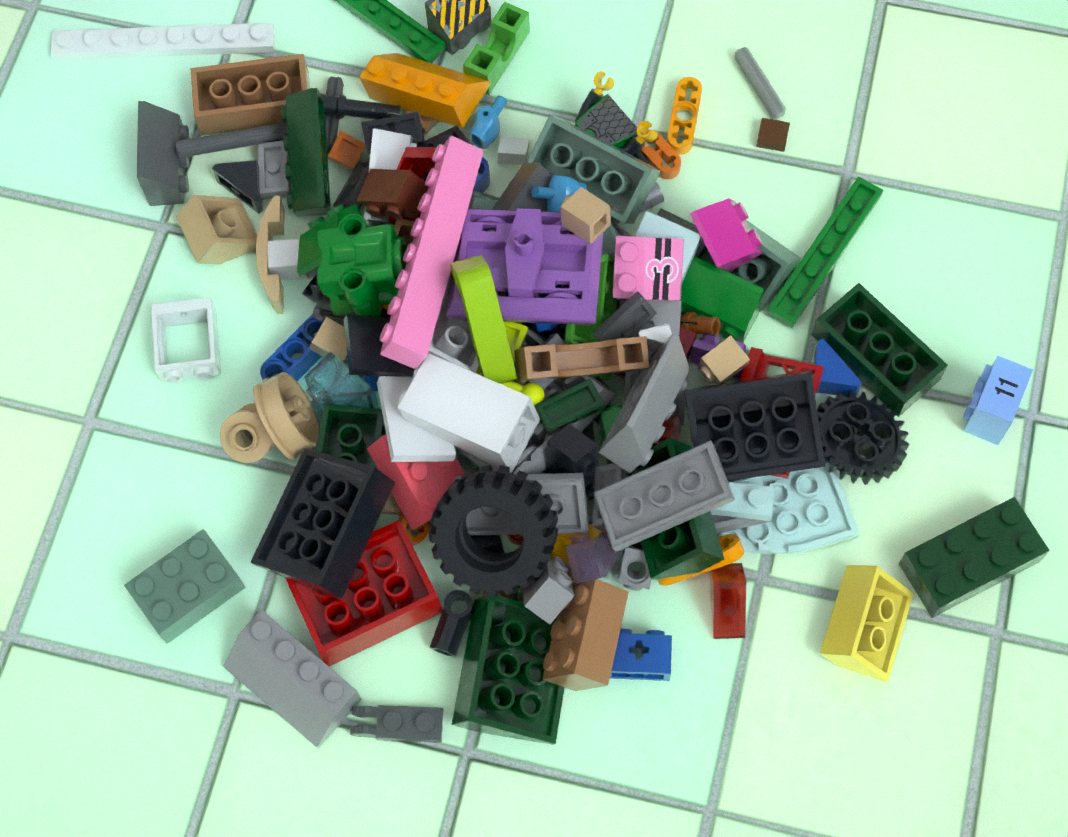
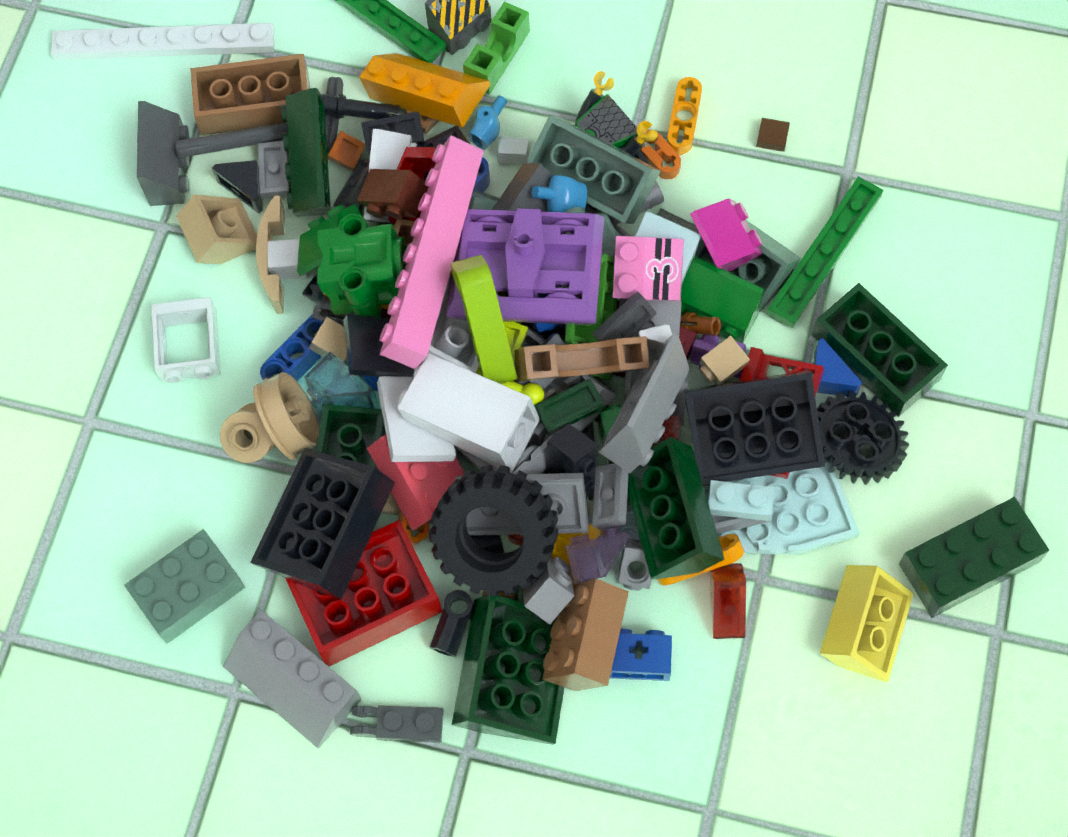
tan brick [560,187,611,245] -> none
light grey tile [593,440,735,552] -> none
light grey axle [734,47,786,119] -> none
light blue brick [962,355,1033,445] -> none

